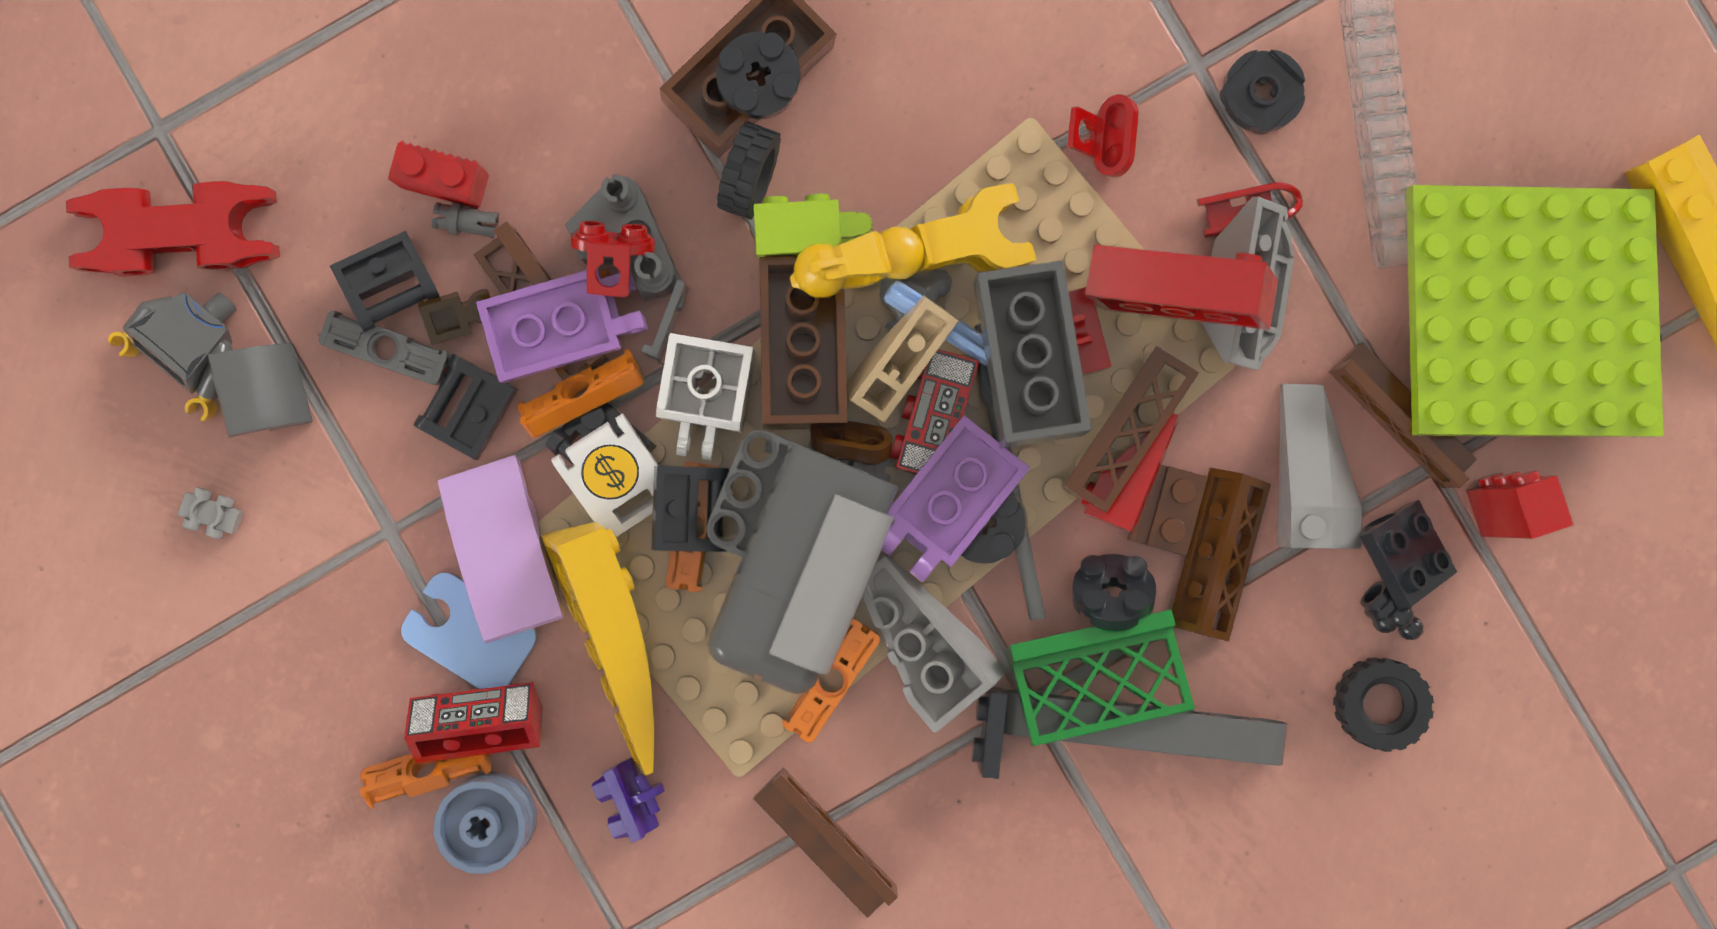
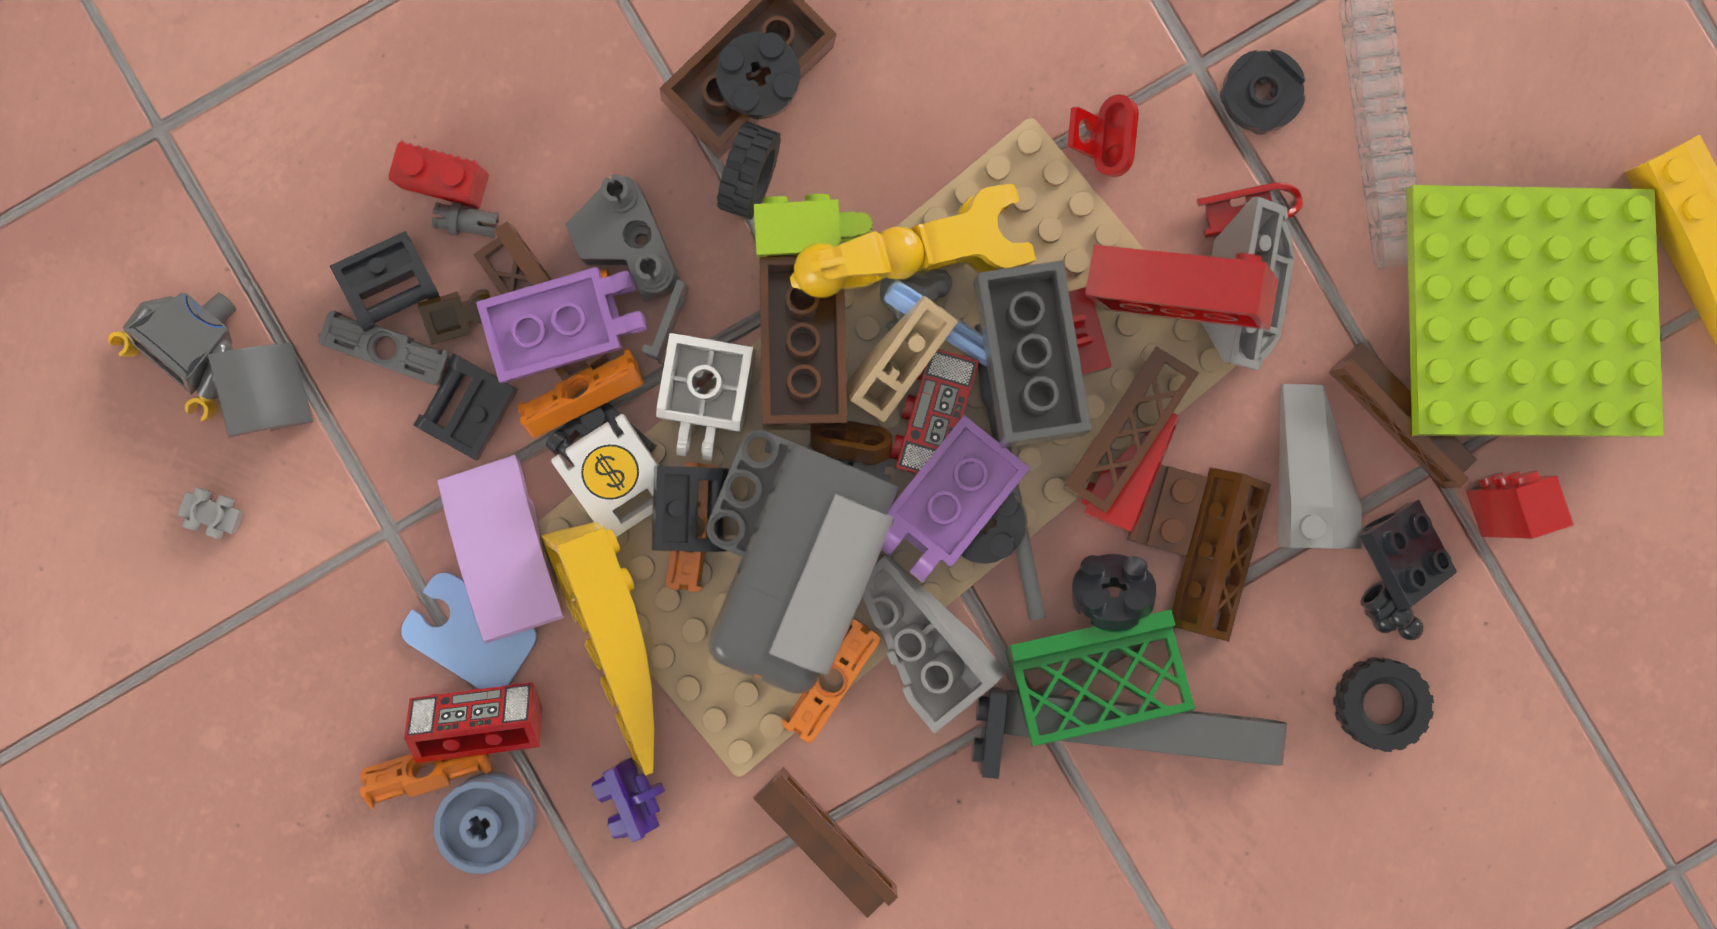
red piece [66,181,280,277] -> none
red bracket [571,220,655,297] -> none

